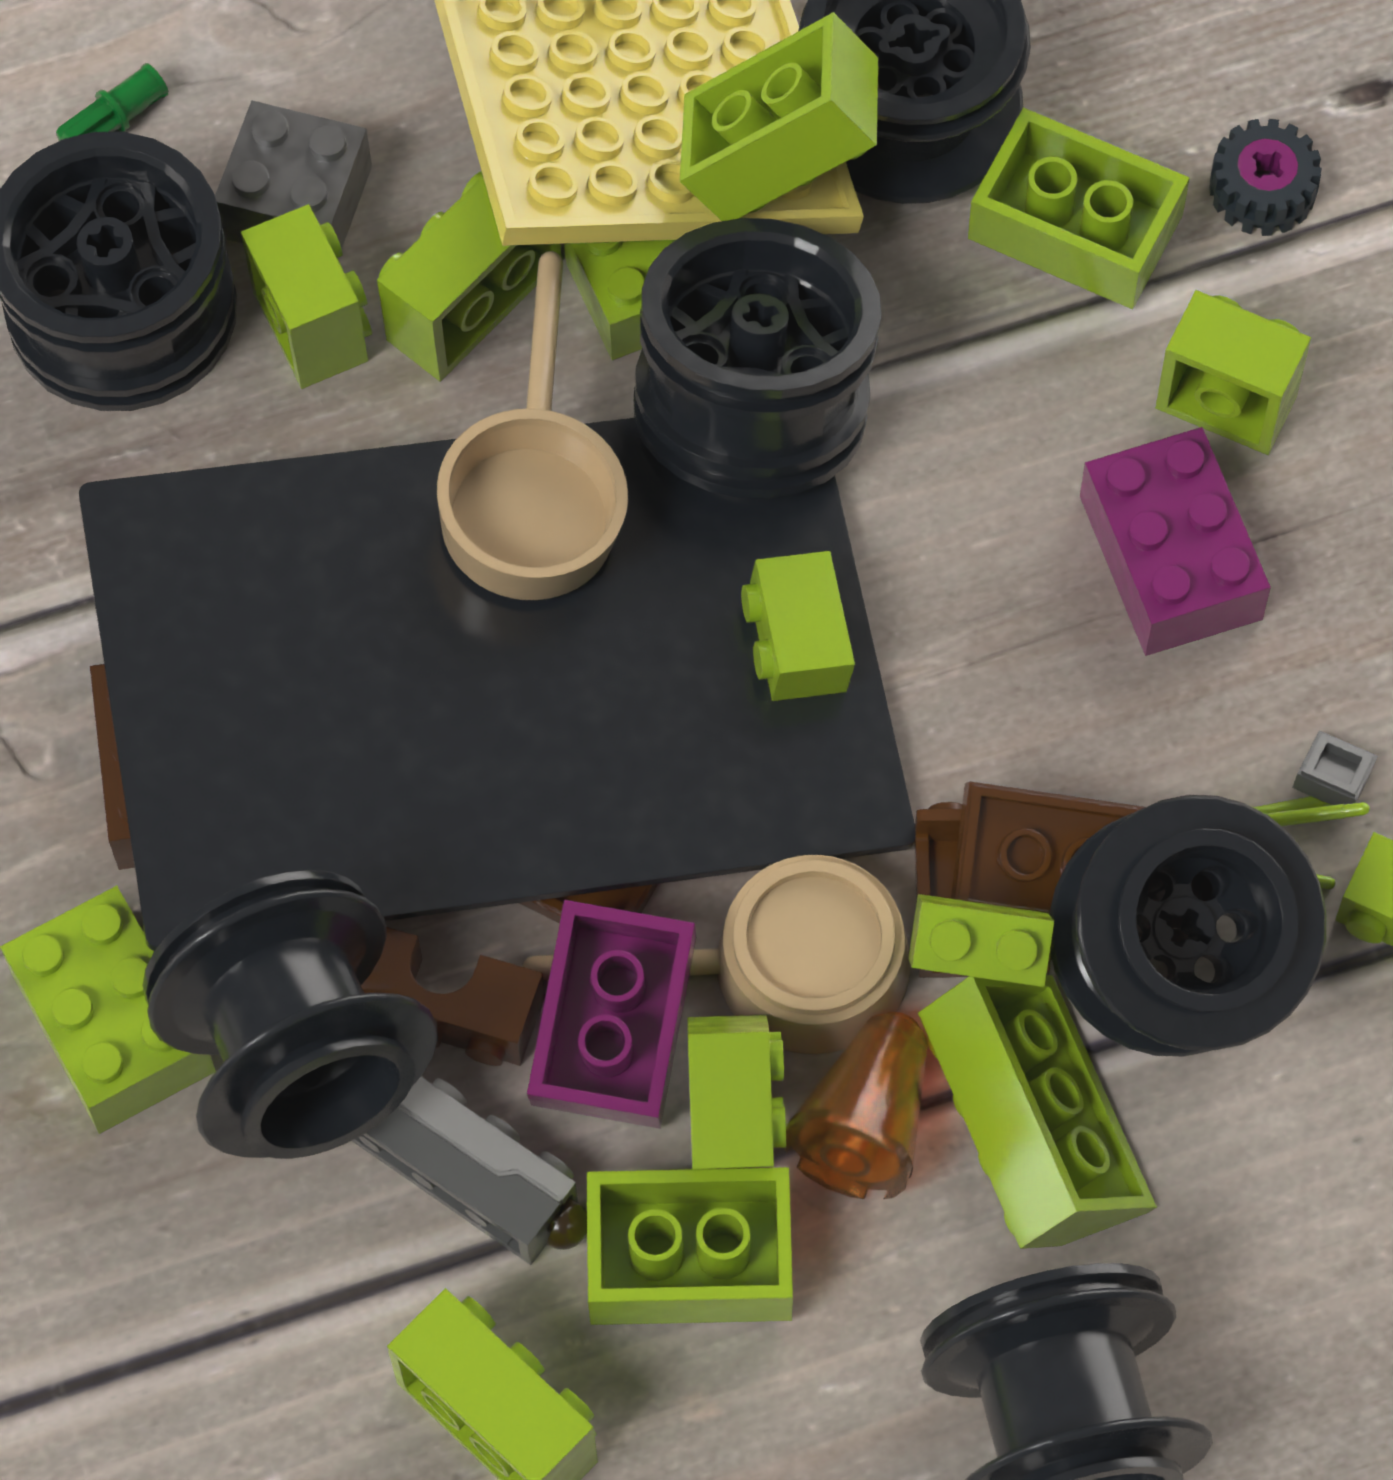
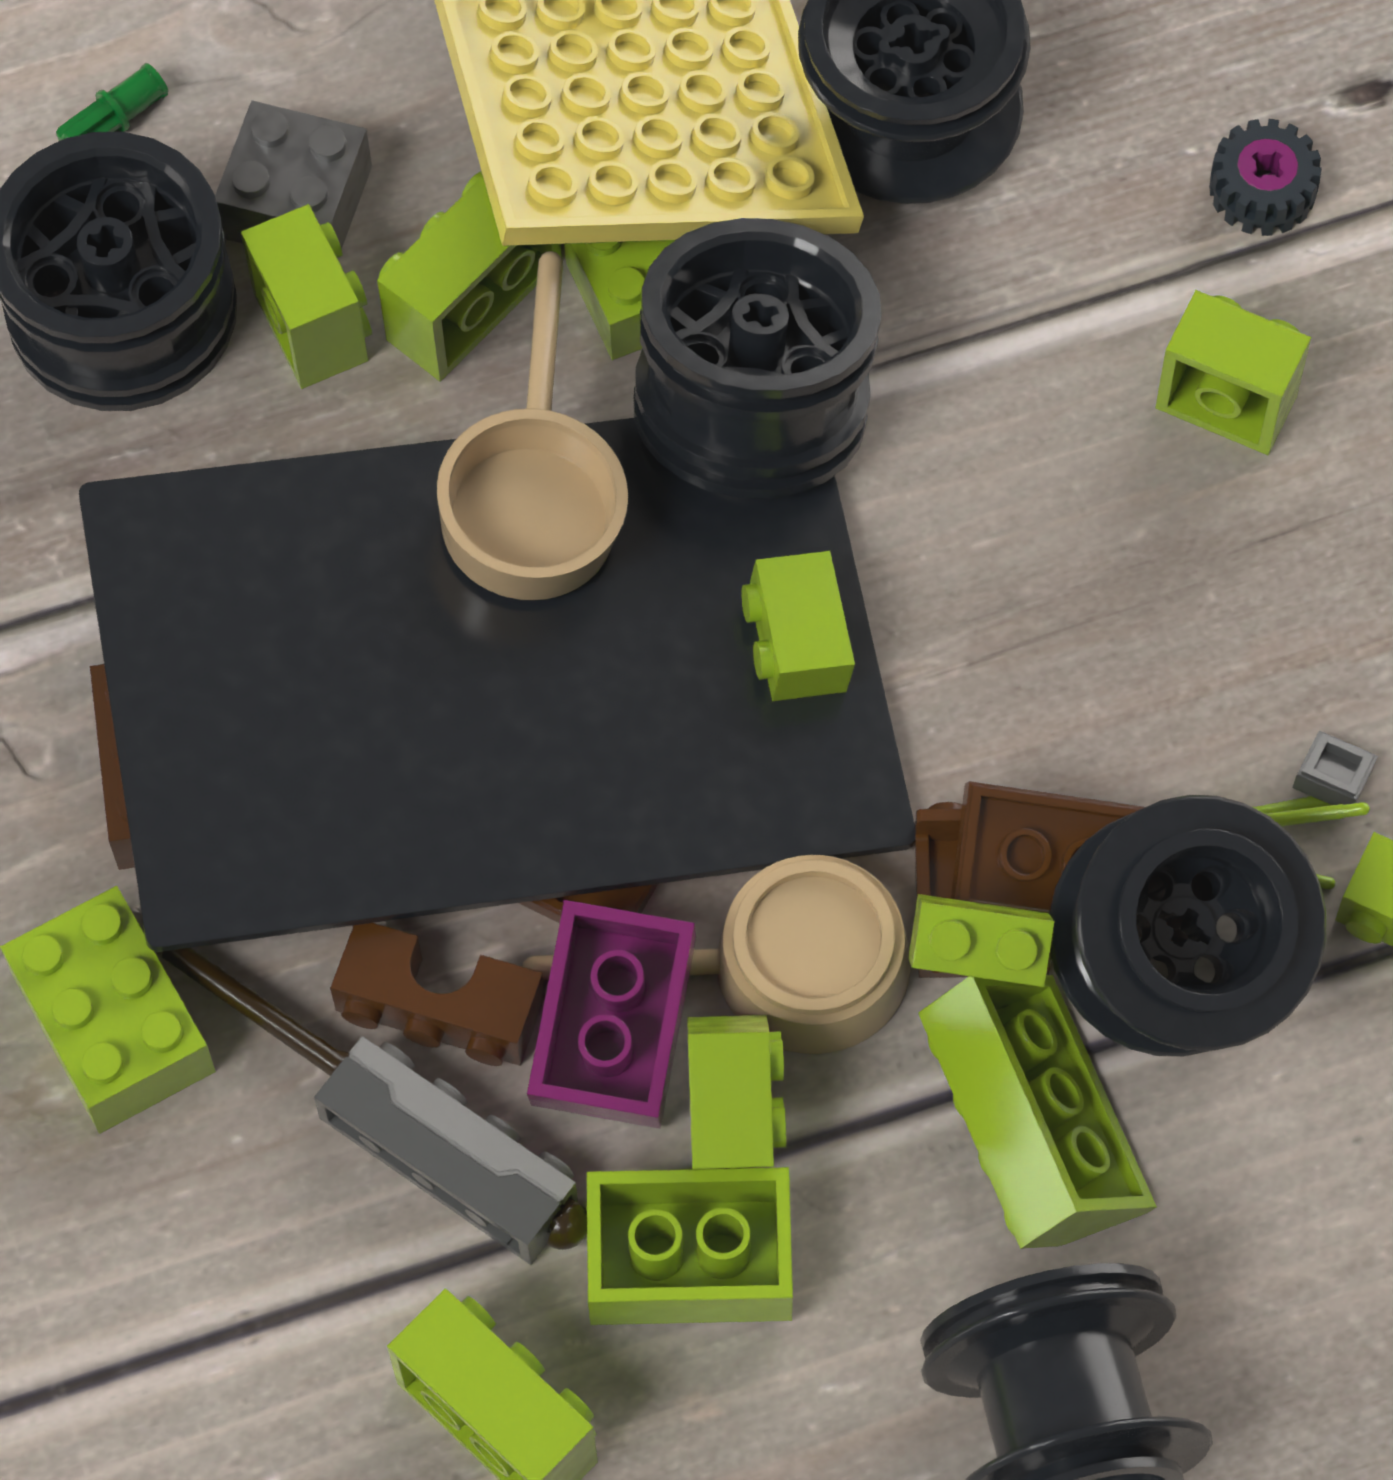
black wheel [142,870,438,1159] -> none
lime brick [680,12,878,221] -> none
clear orange cone [784,1012,928,1200] -> none
lime brick [968,107,1190,310] -> none
magenta brick [1080,427,1271,656] -> none

